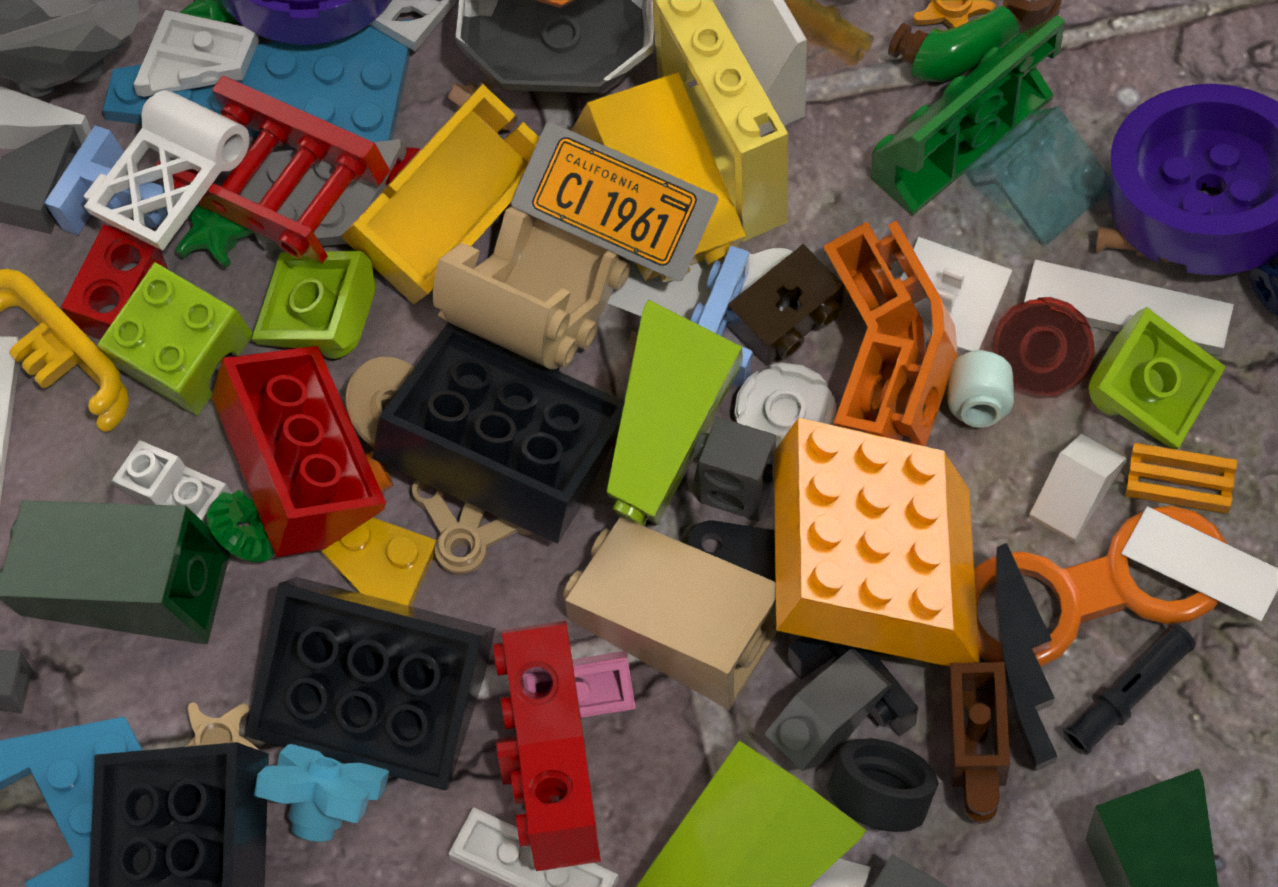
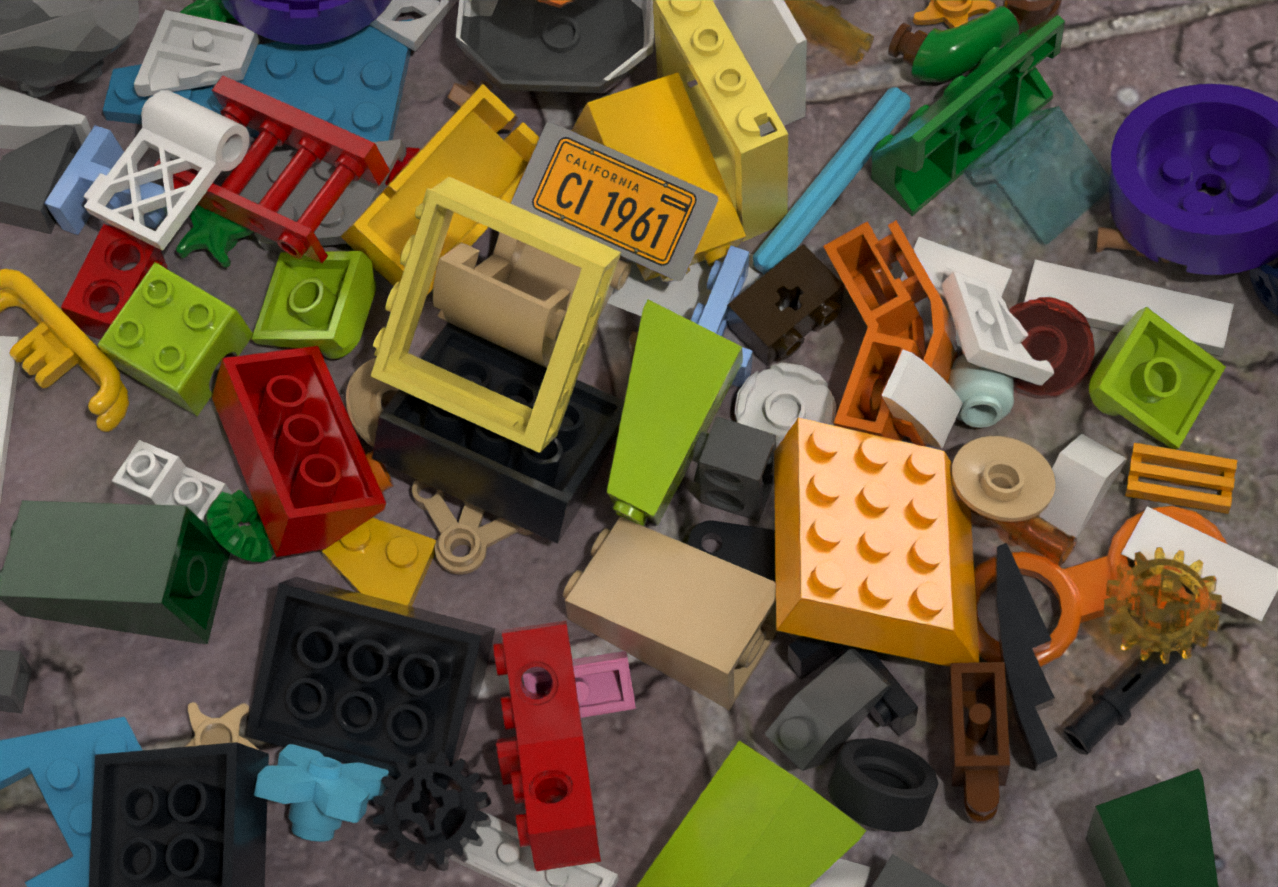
none -> light yellow window [371,177,621,453]
none -> black gear [373,751,492,872]
none -> medium azure axle [753,87,911,275]
none -> white slope [882,350,963,449]
none -> white wing [941,272,1054,386]
none -> tan dish [951,436,1055,522]
none -> clear orange pin [971,509,1077,566]
none -> clear yellow gear [1104,547,1222,664]

